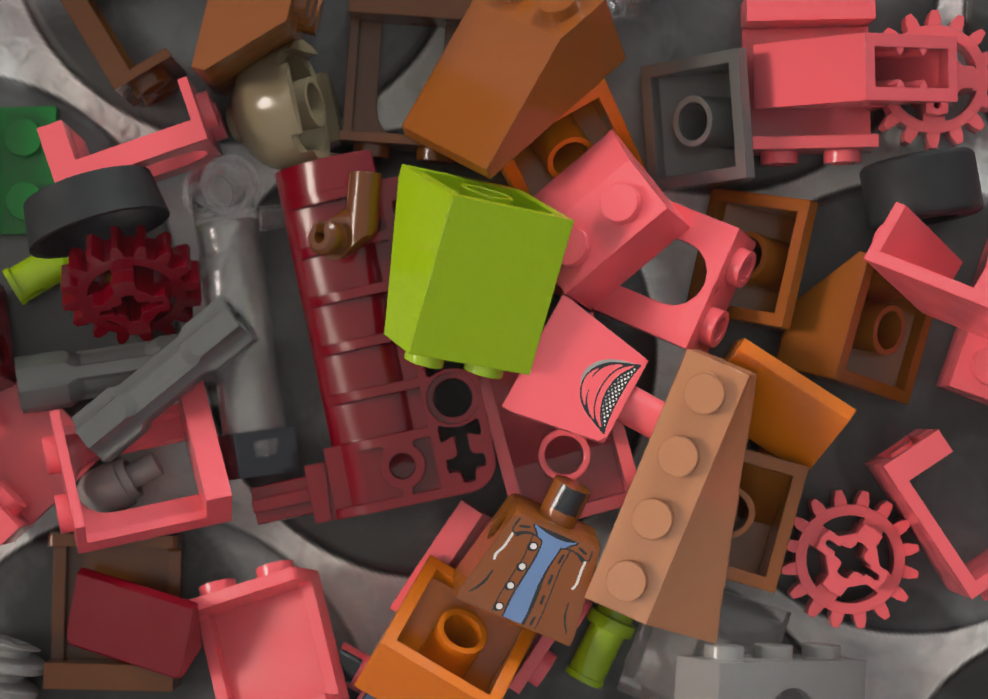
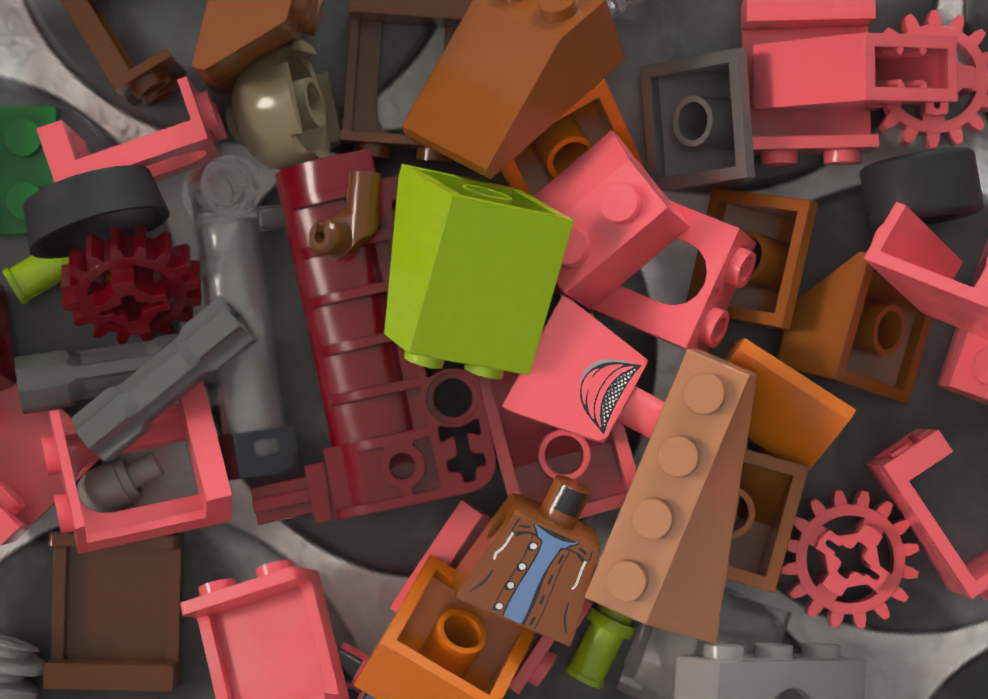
dark red slope [67,567,202,678] -> none

